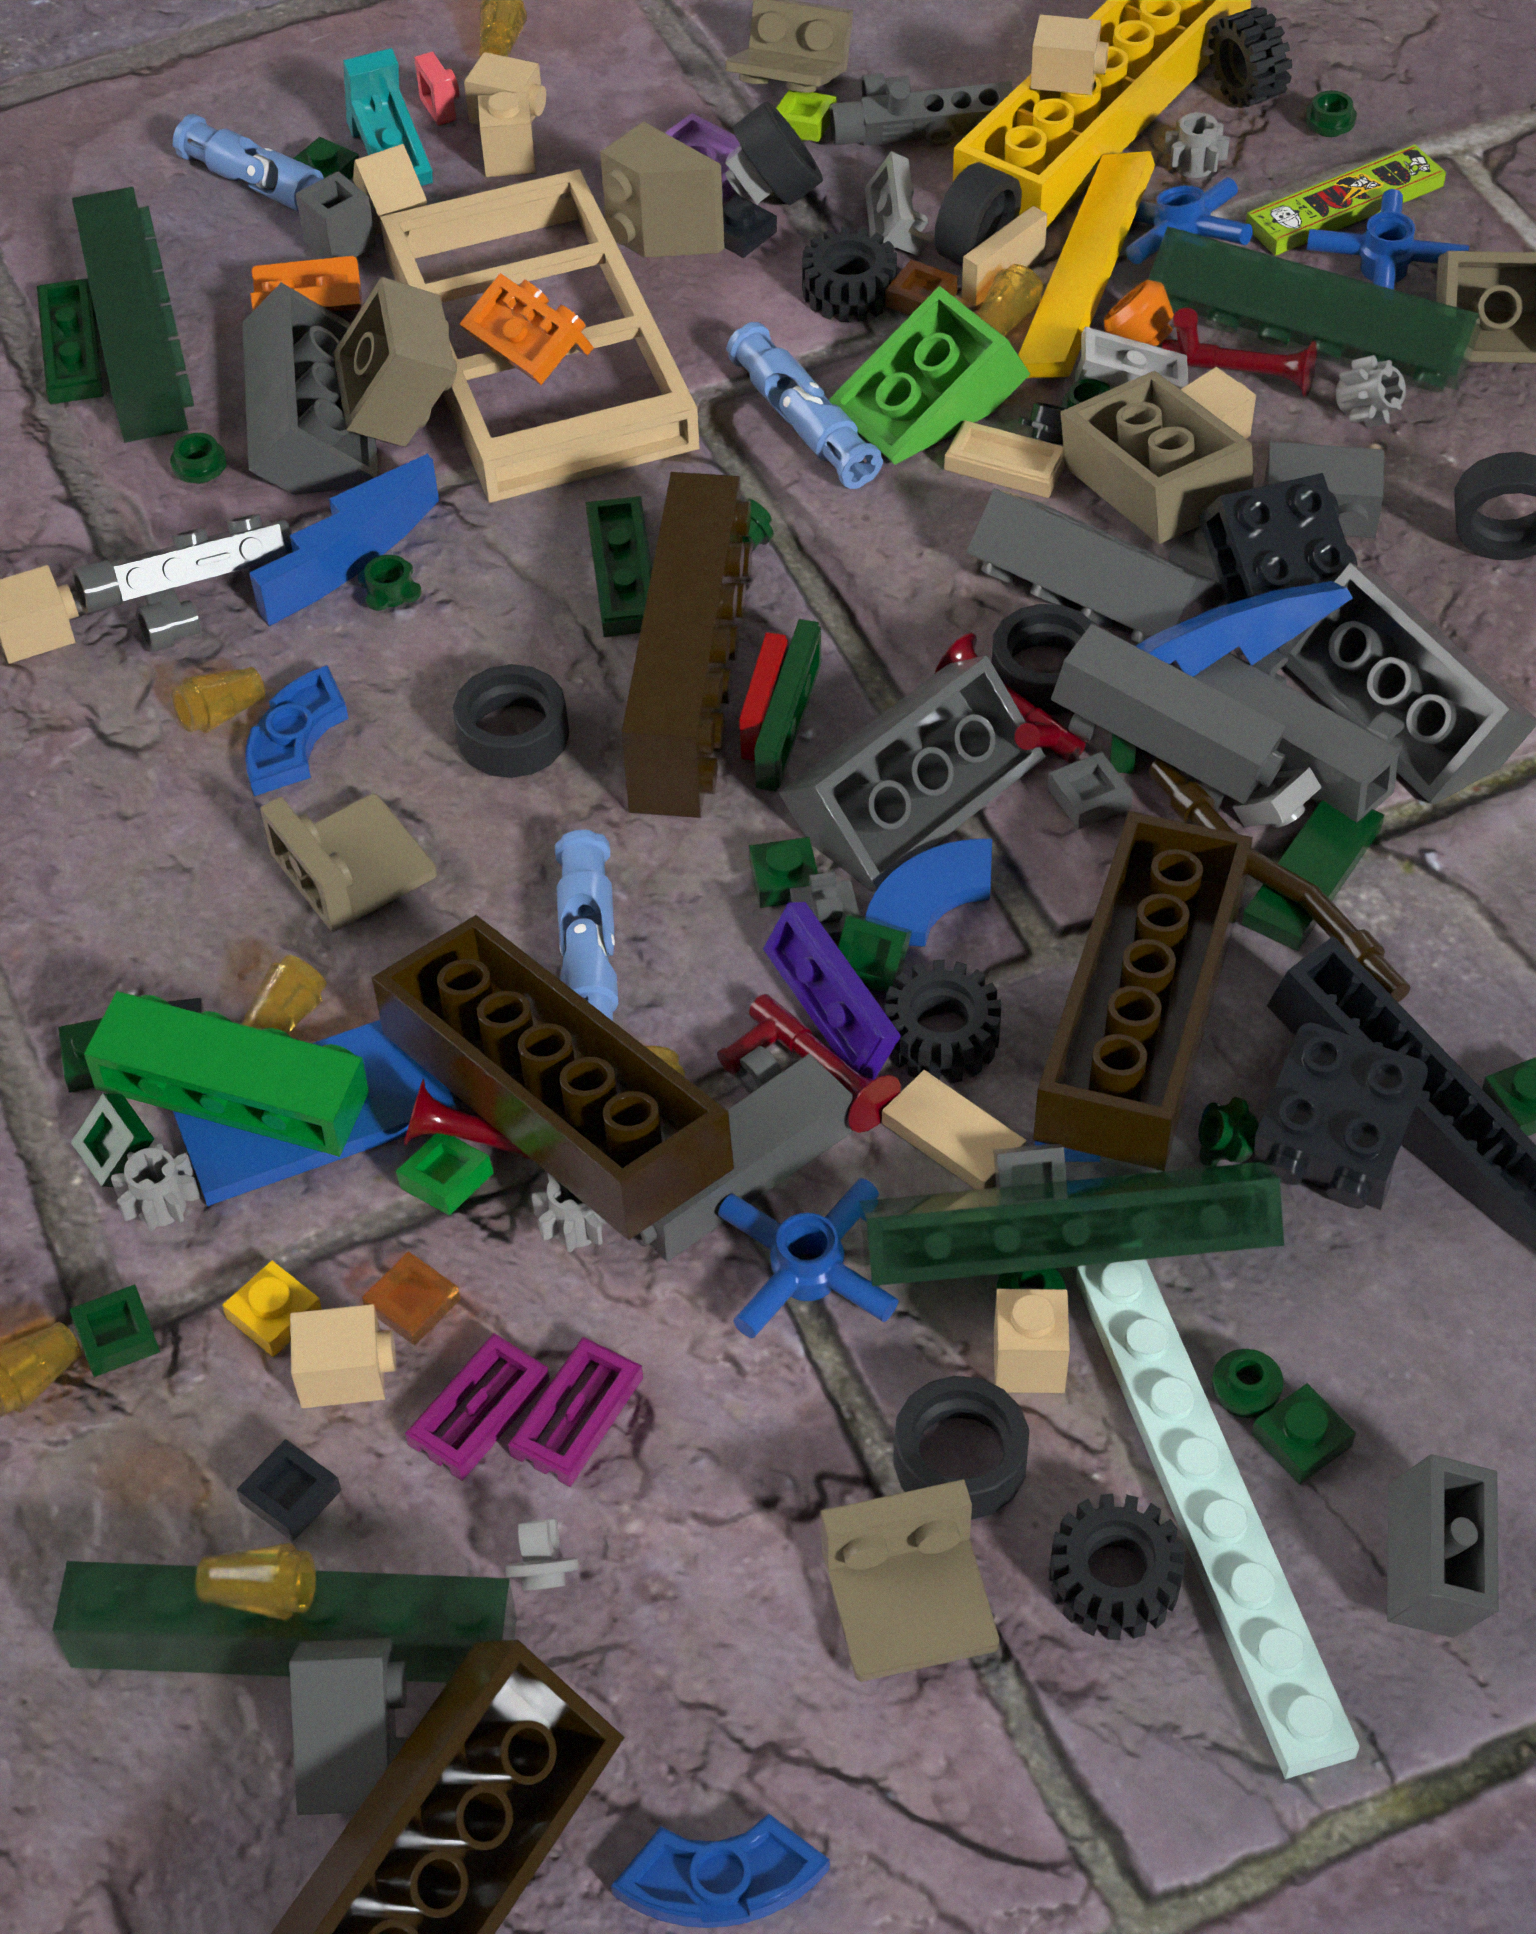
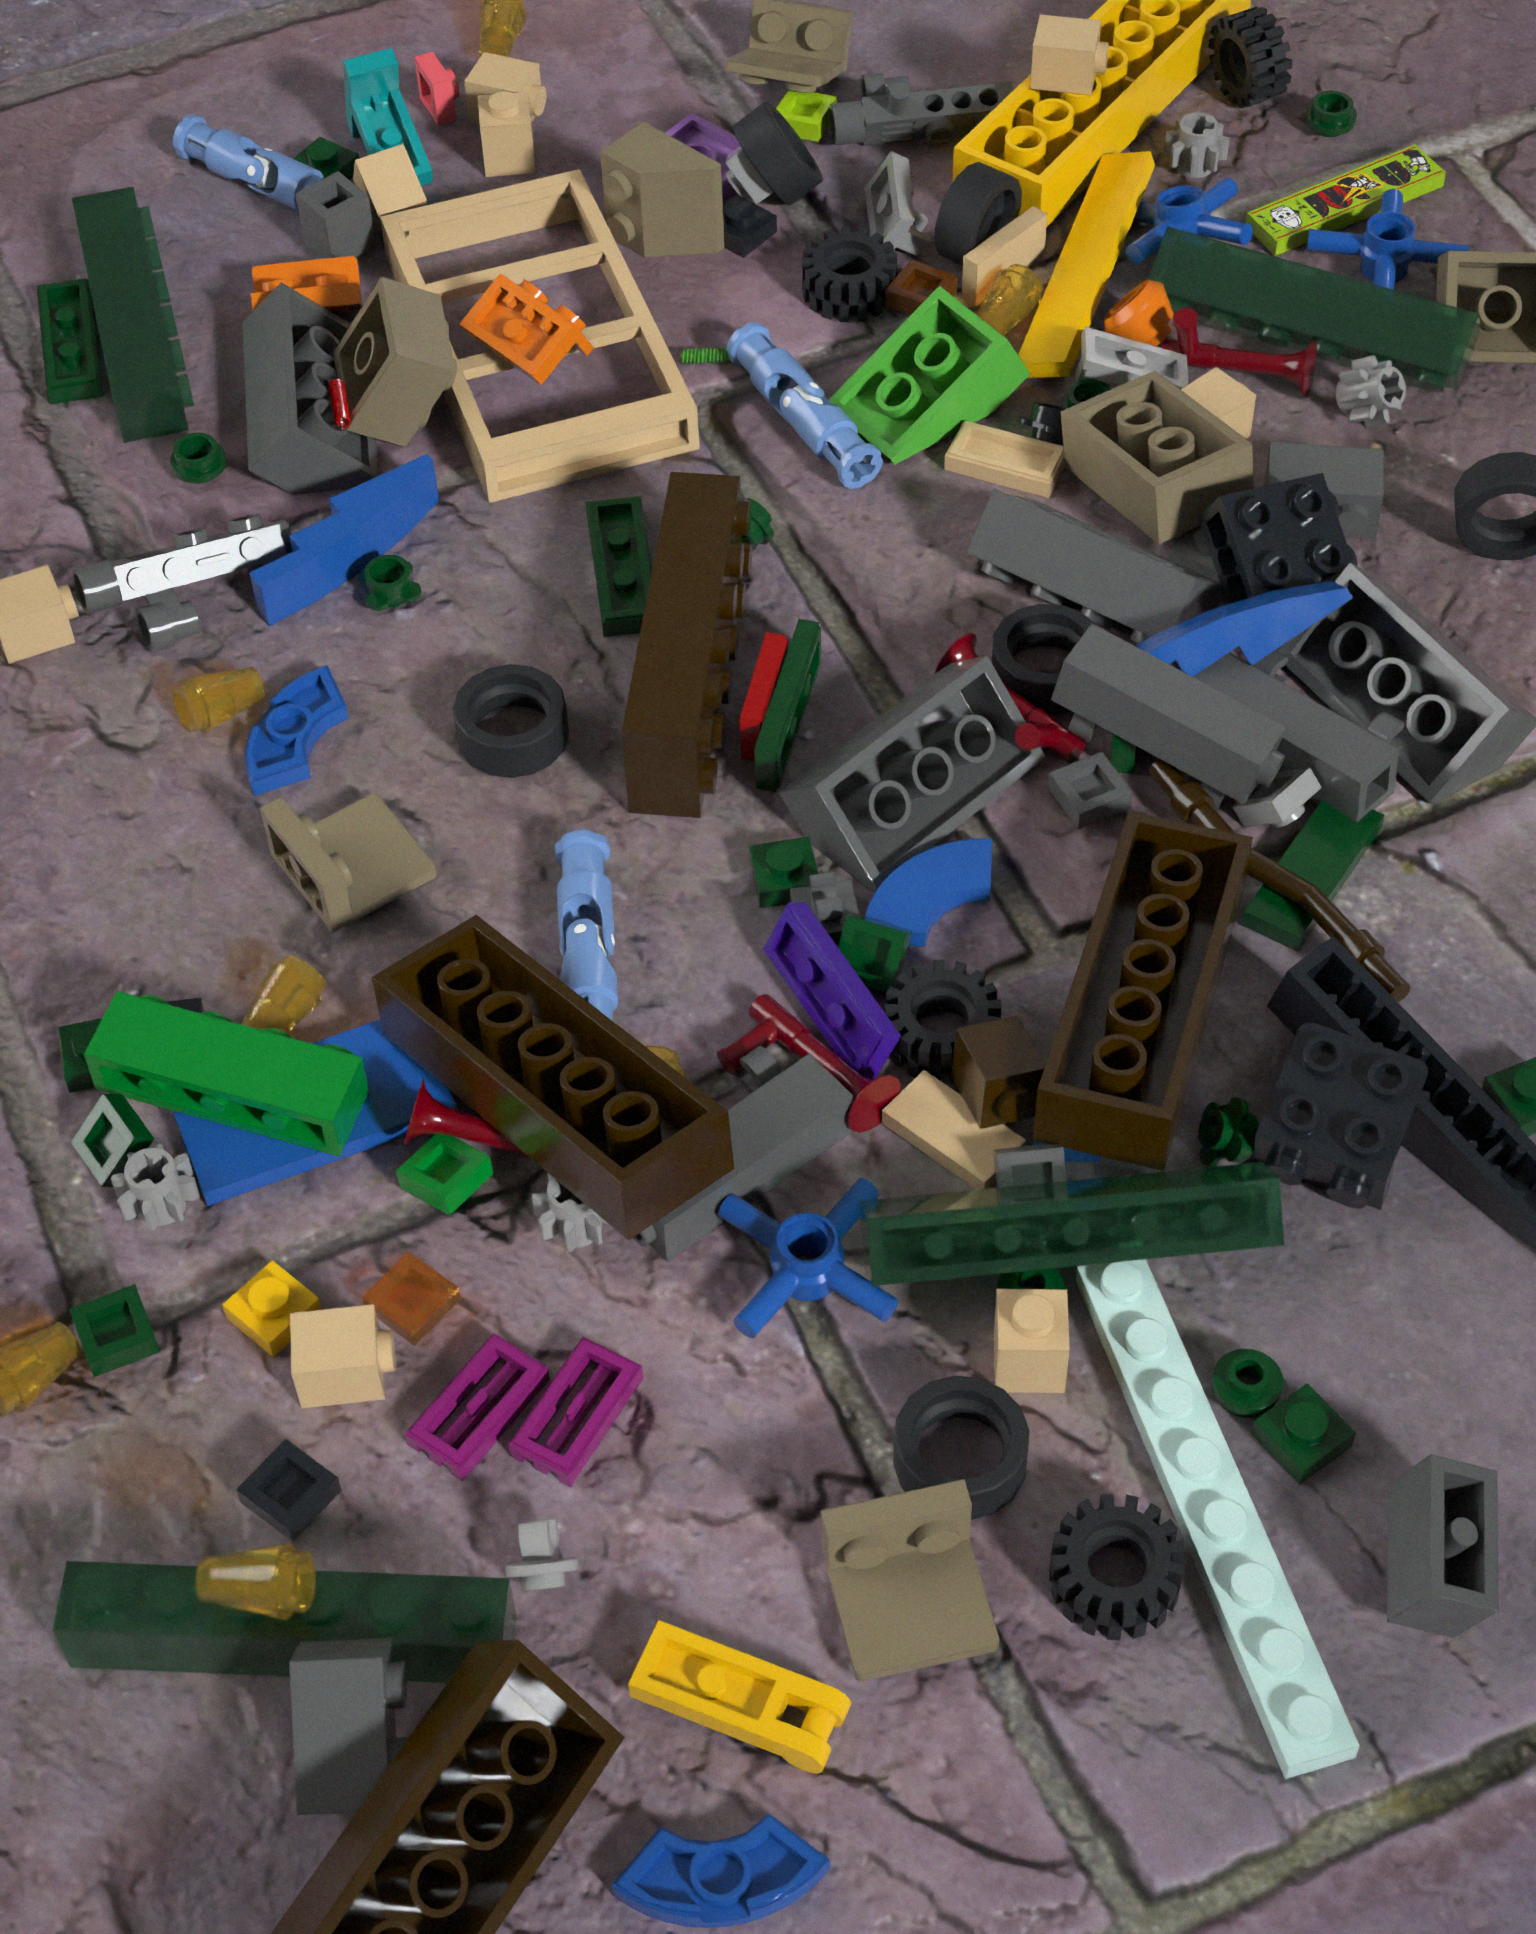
none -> red leg [328,379,351,429]
none -> yellow plate [628,1620,852,1774]
none -> bright green leg [680,347,730,364]
none -> dark brown brick [951,1016,1046,1129]

